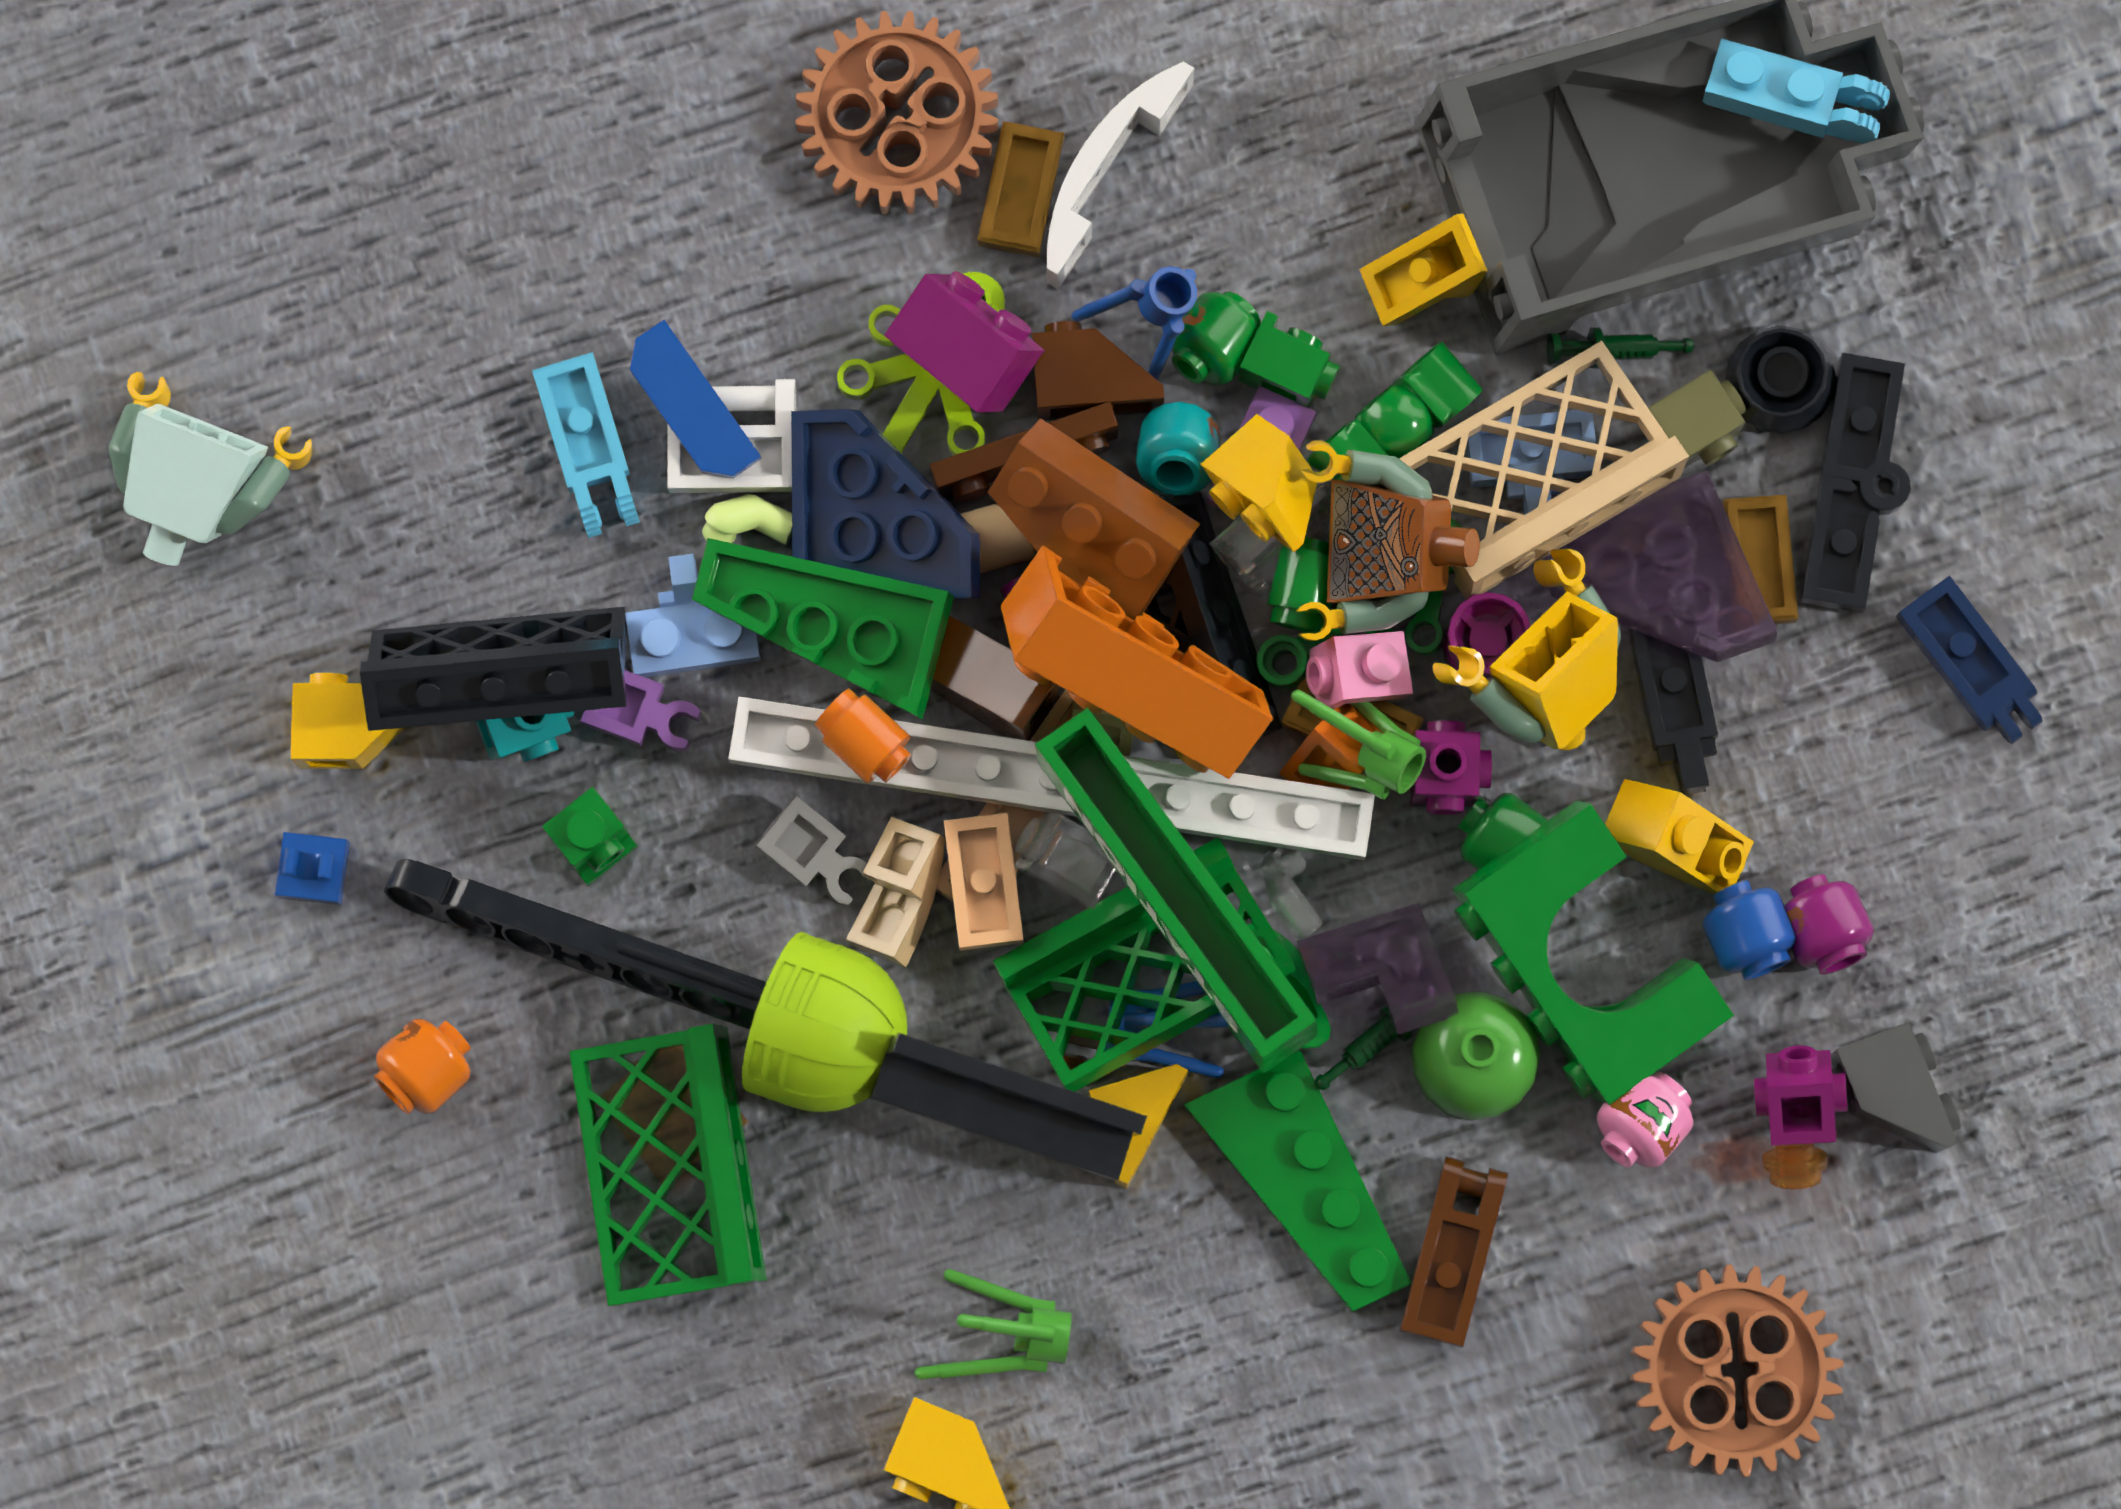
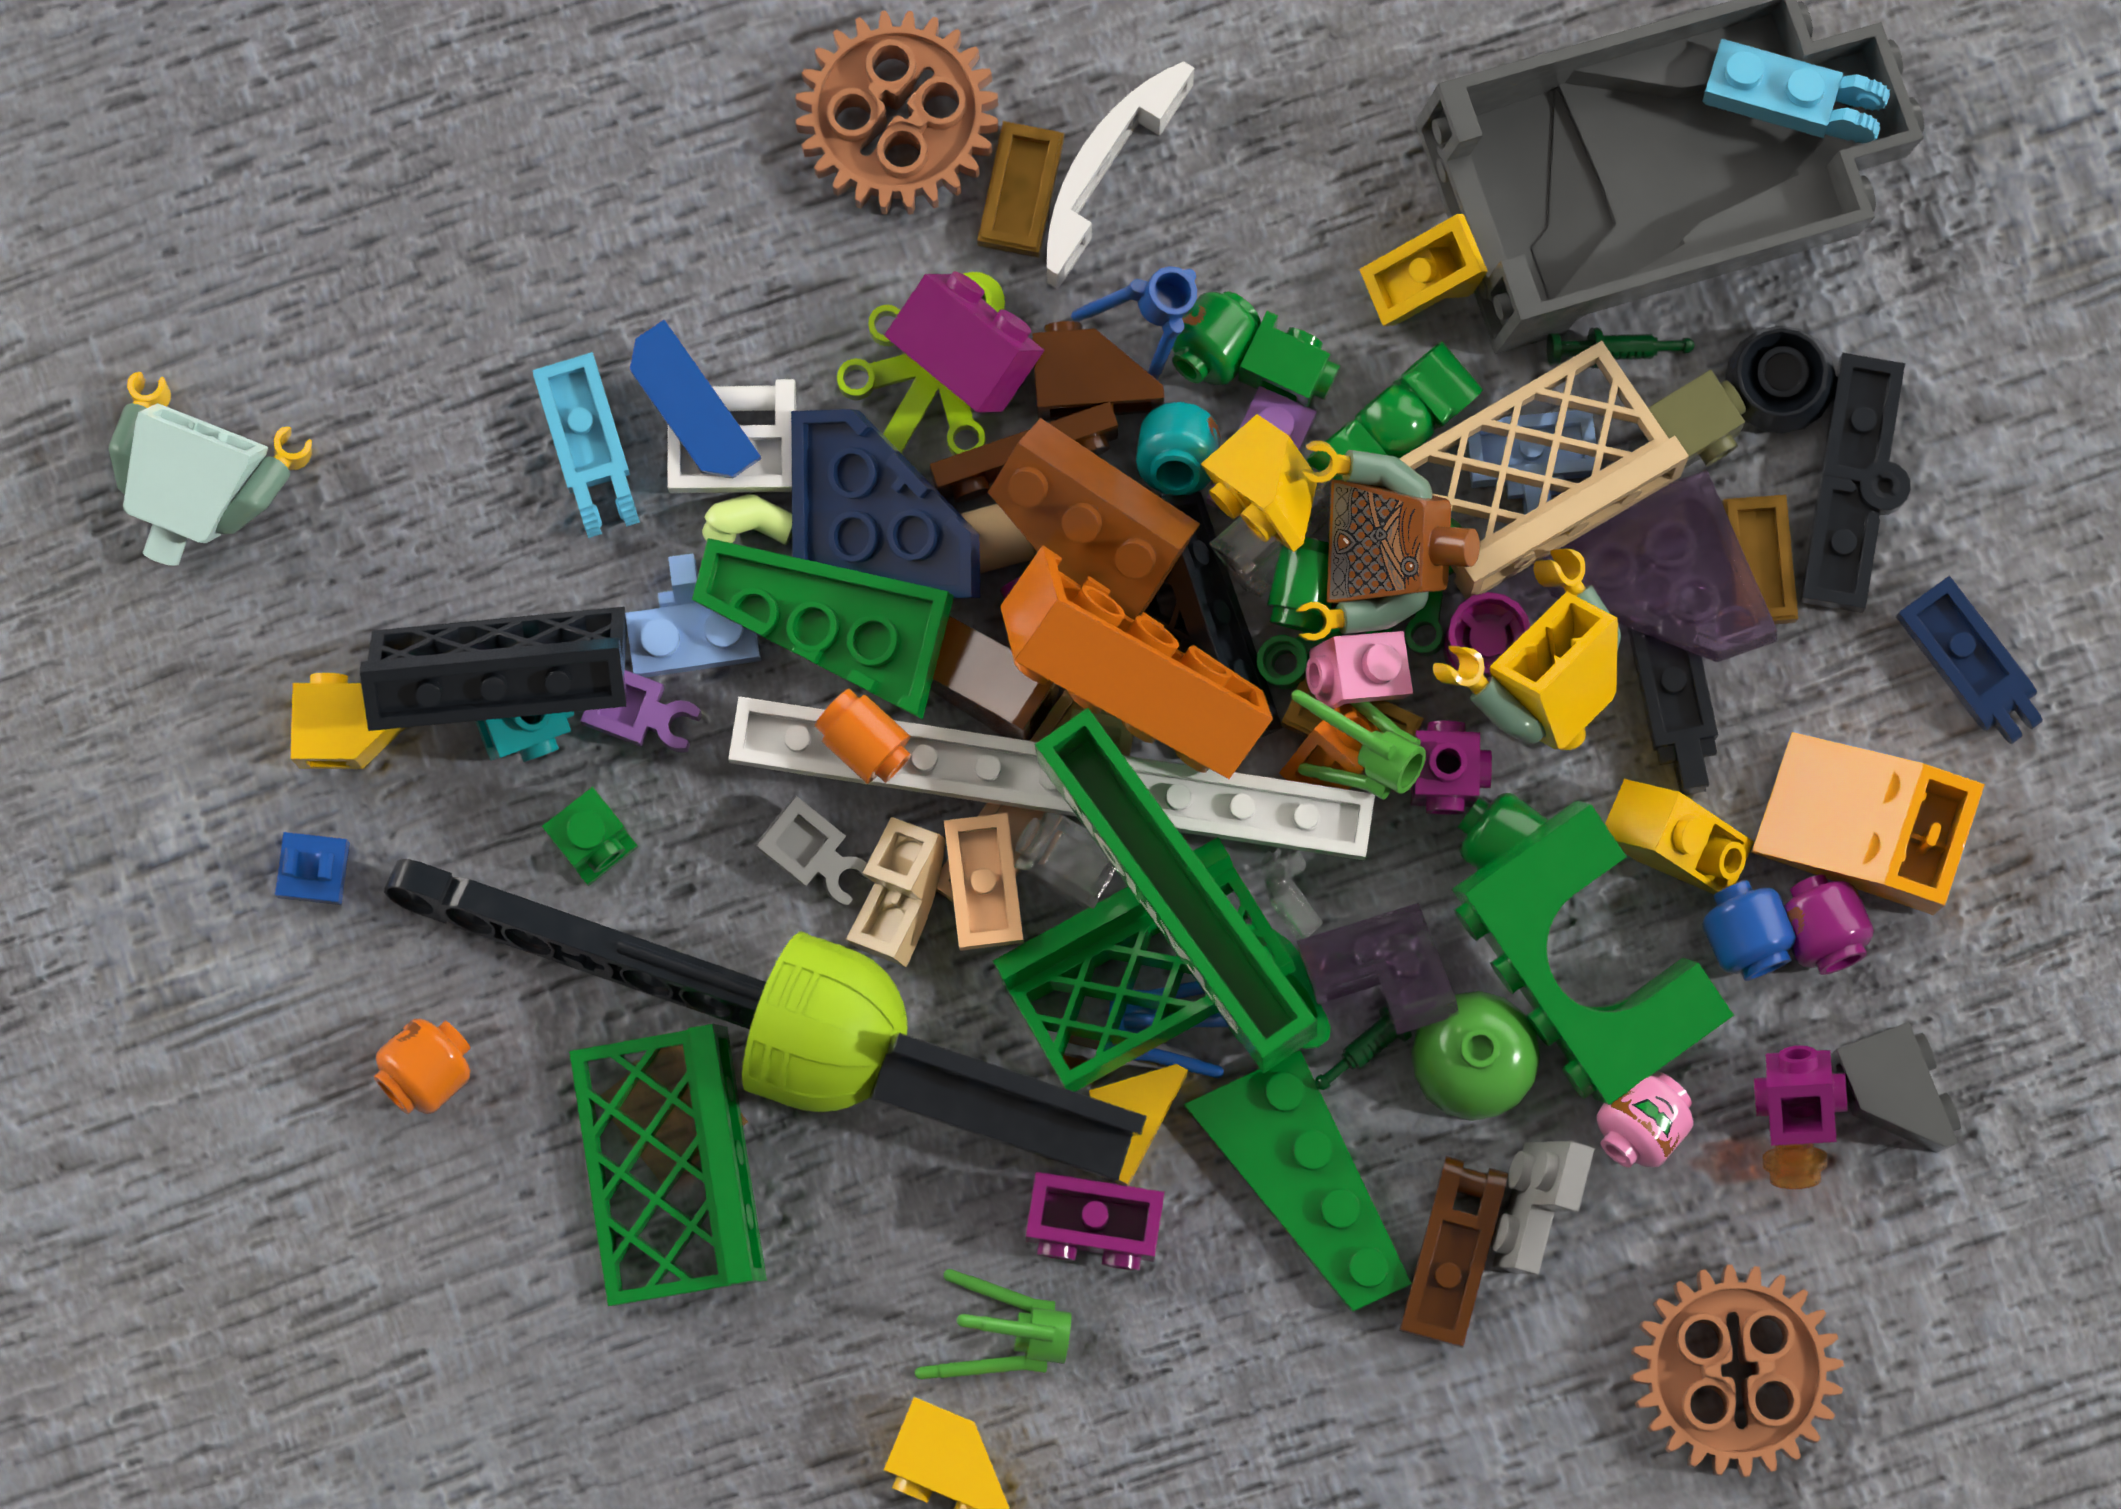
none -> magenta brick [1026,1172,1165,1271]
none -> light grey plate [1492,1141,1595,1275]
none -> light orange slope [1751,732,1985,915]

